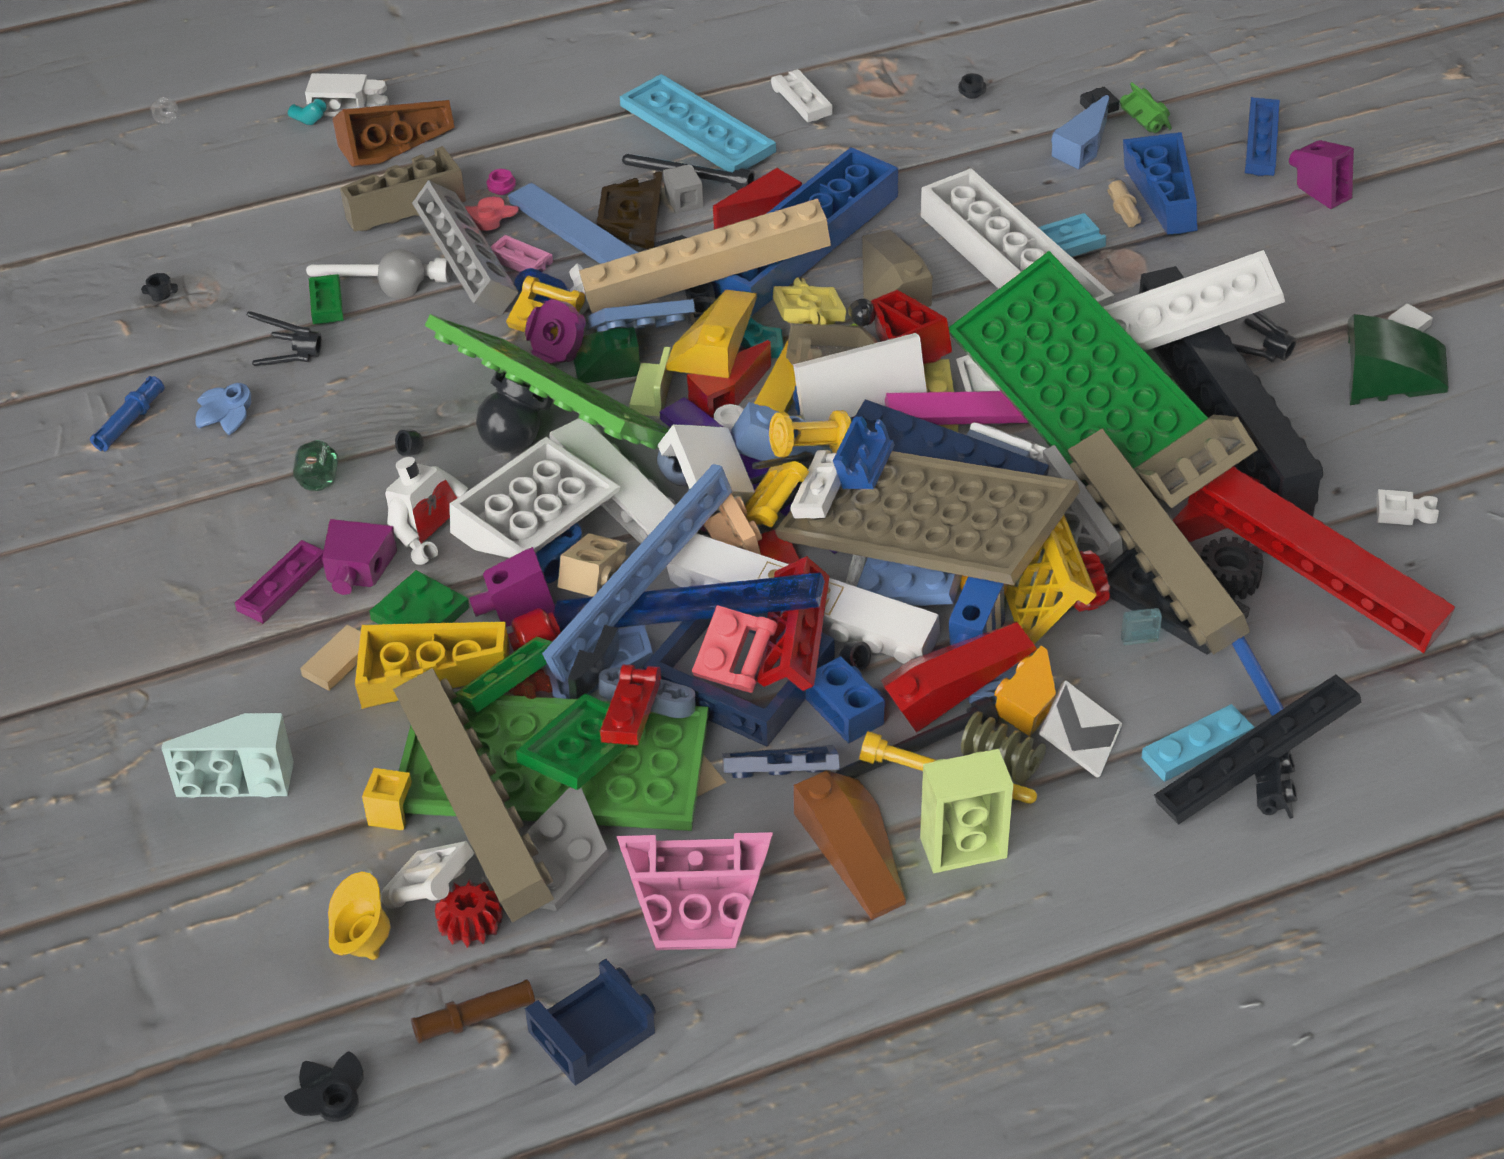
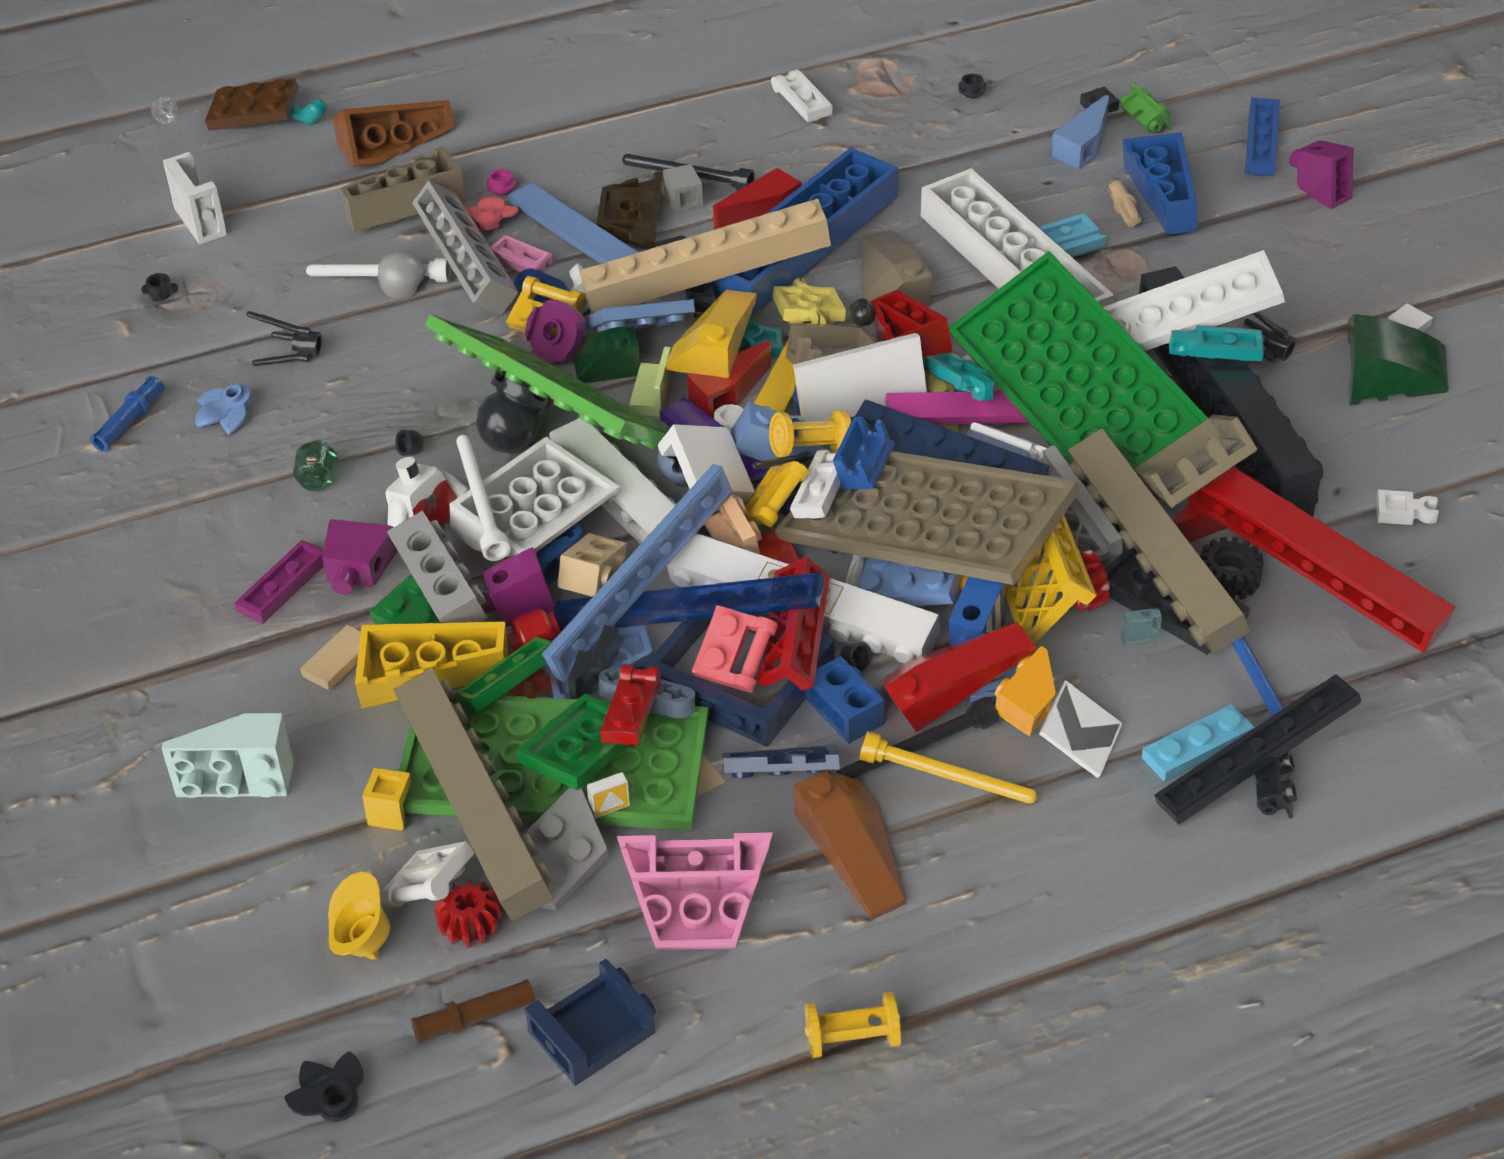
white hinge [305,73,389,116] -> none
green plate [308,274,344,324] -> none
medium azure plate [620,74,776,172] -> none
yellowish green brick [920,749,1013,873] -> none
olive piece [961,711,1046,784] -> none
none -> white panel [163,152,227,245]
none -> reddish brown plate [205,78,299,130]
none -> light grey brick [387,511,488,623]
none -> white piece [456,435,511,561]
none -> white tile [587,772,630,819]
none -> yellow hose [804,991,901,1058]
none -> teal hinge [924,352,995,401]
none -> teal hinge [1169,325,1264,361]

